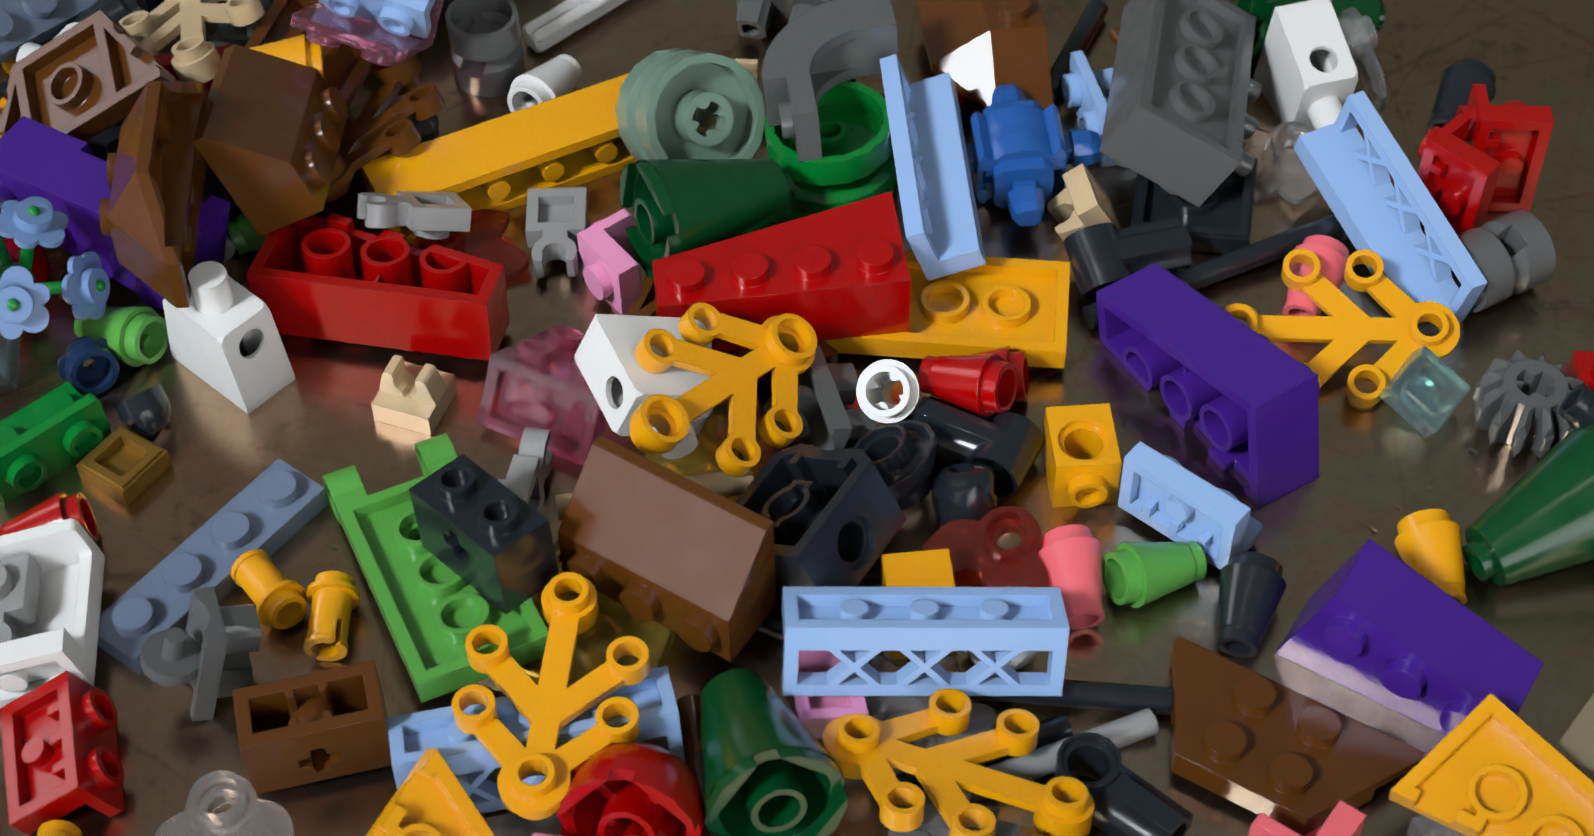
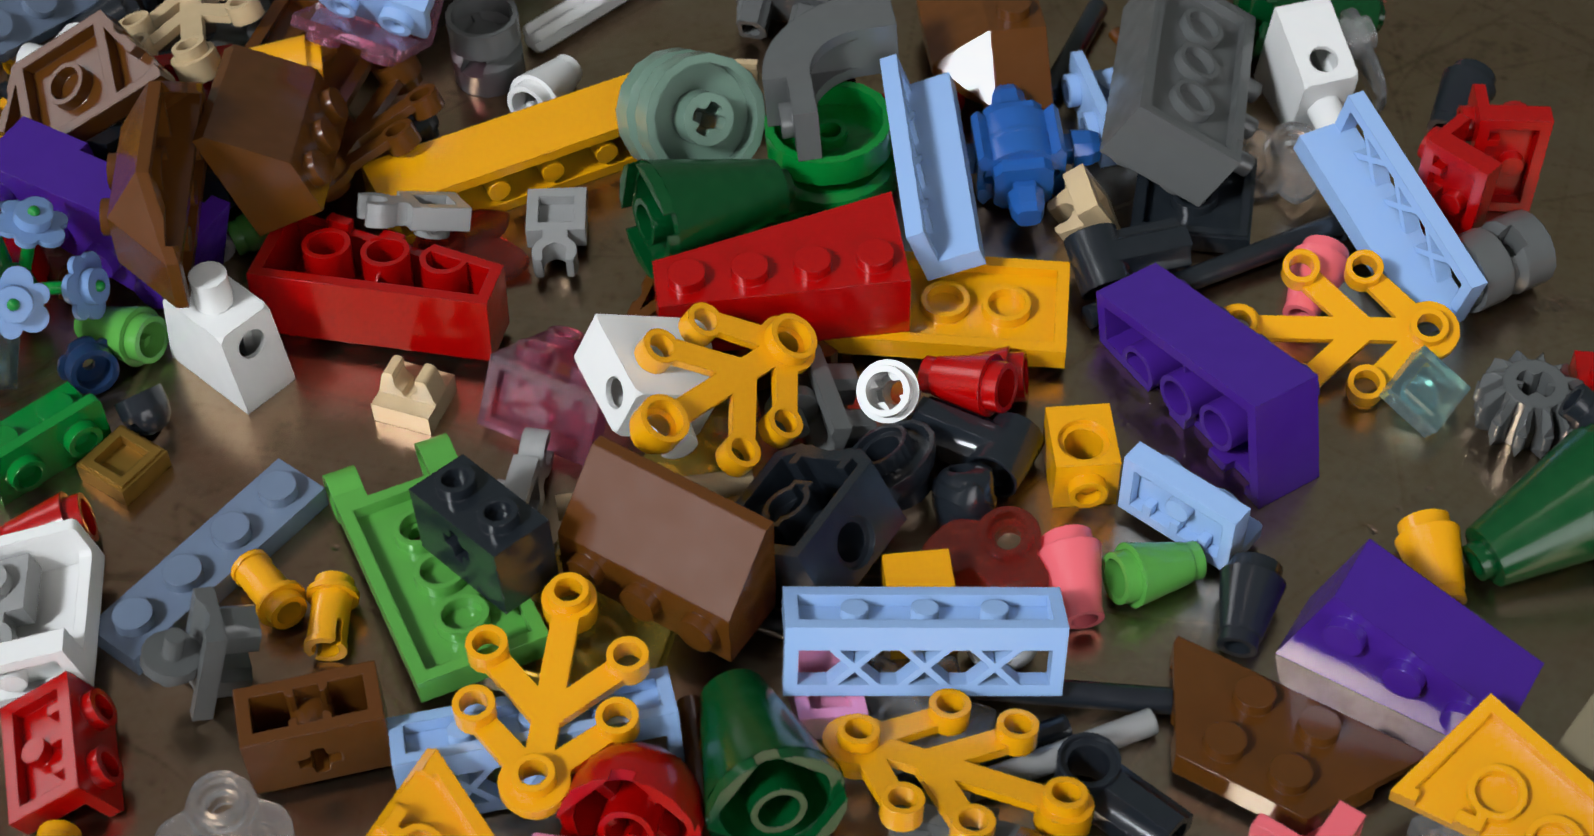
bright pink bracket [577,209,641,315] -> none

